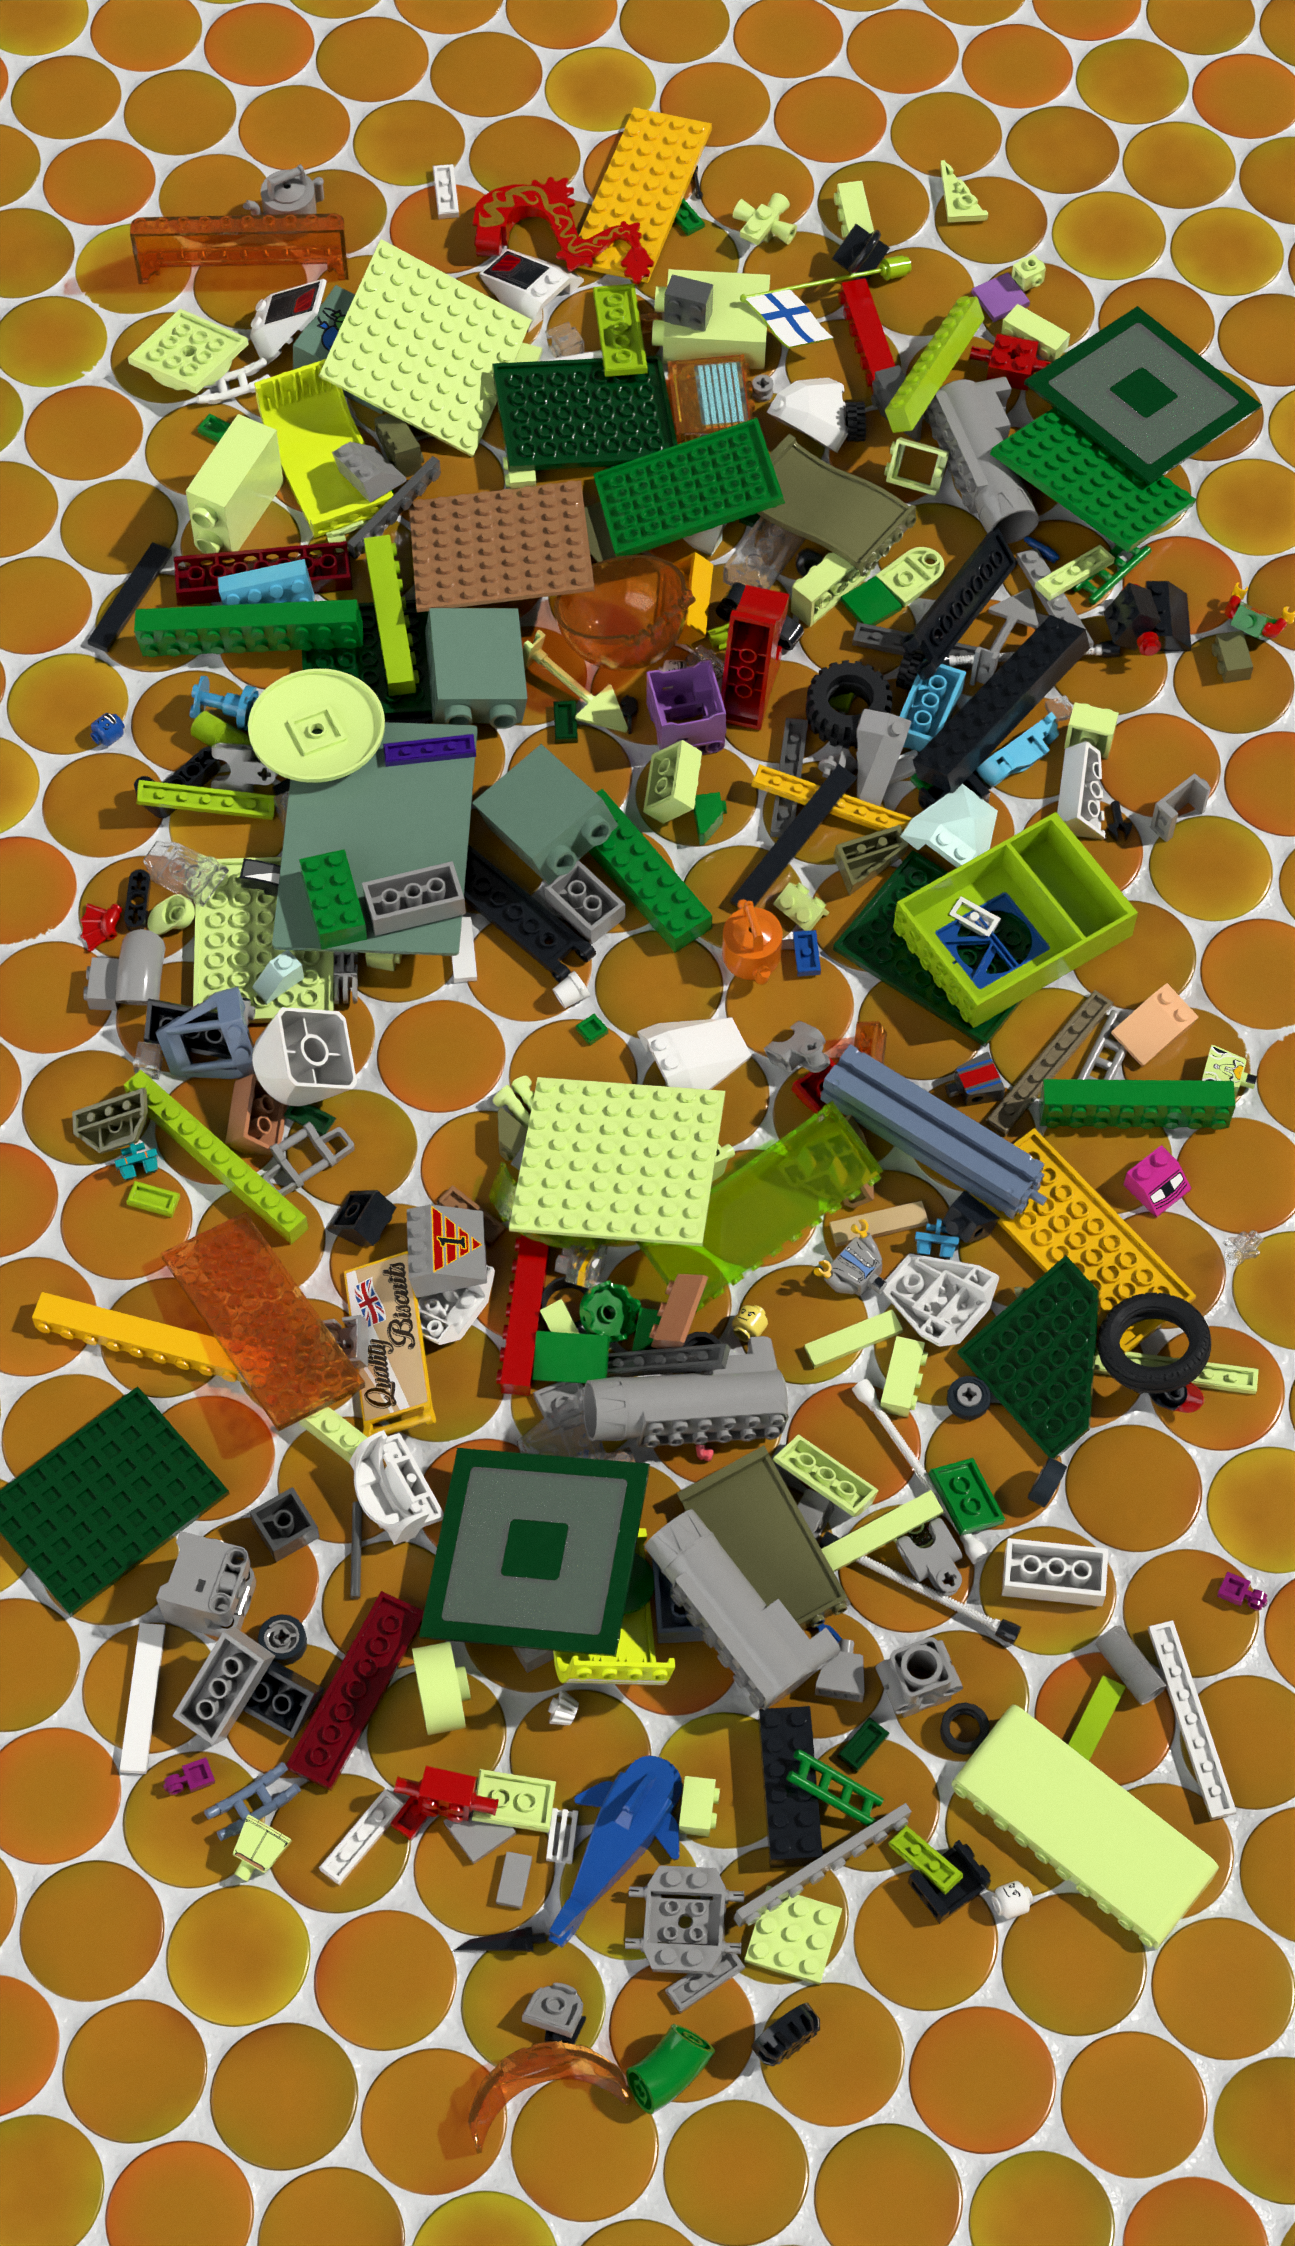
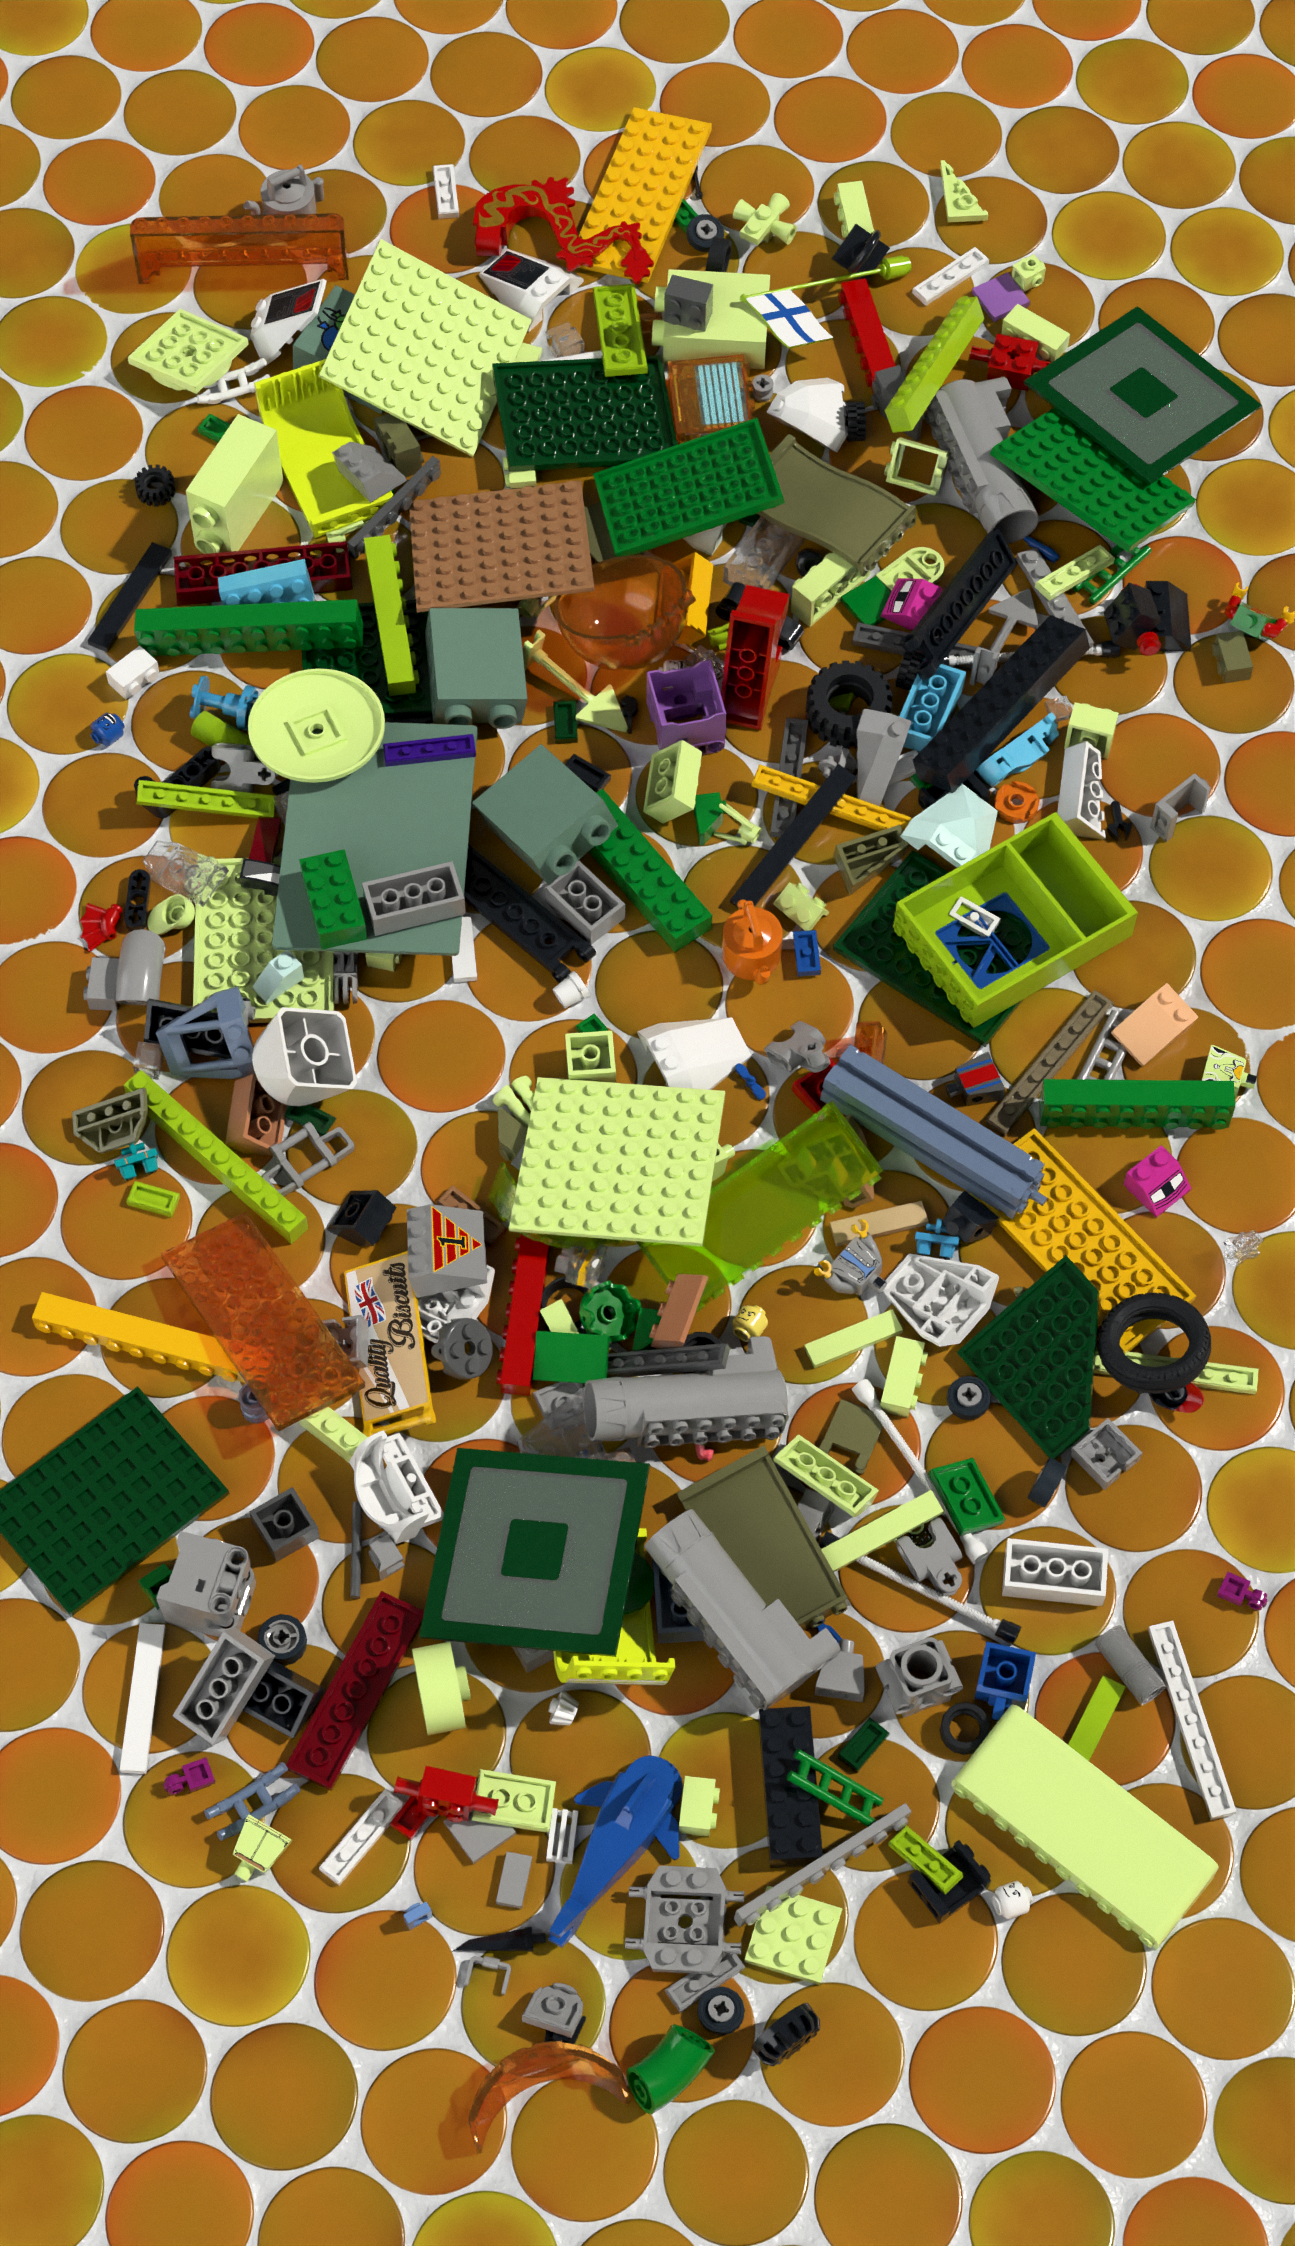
none -> white brick [106,646,160,700]
none -> black tyre [135,464,175,507]
none -> green piece [138,1563,172,1610]
none -> sand blue wheel [238,1381,273,1424]
none -> dark red tile [249,817,281,863]
none -> light grey window [369,1534,405,1581]
none -> medium blue plate [403,1902,432,1930]
none -> dark grey plate [431,1318,493,1380]
none -> light grey piece [464,1956,511,1995]
none -> yellowish green plant [517,595,561,618]
none -> black tile [565,754,611,793]
none -> yellowish green brick [565,1031,616,1083]
none -> black wheel [686,214,724,252]
none -> black wheel [697,1986,745,2036]
none -> black tyre [706,237,732,272]
none -> yellowish green plant [714,803,762,846]
none -> blue piece [735,1063,766,1100]
none -> olive flag [819,1399,883,1474]
none -> dark pink slope [881,578,943,631]
none -> white tile [912,247,989,306]
none -> blue hinge [974,1642,1036,1721]
none -> orange tile [994,781,1040,824]
none -> light grey piece [1070,1418,1142,1490]

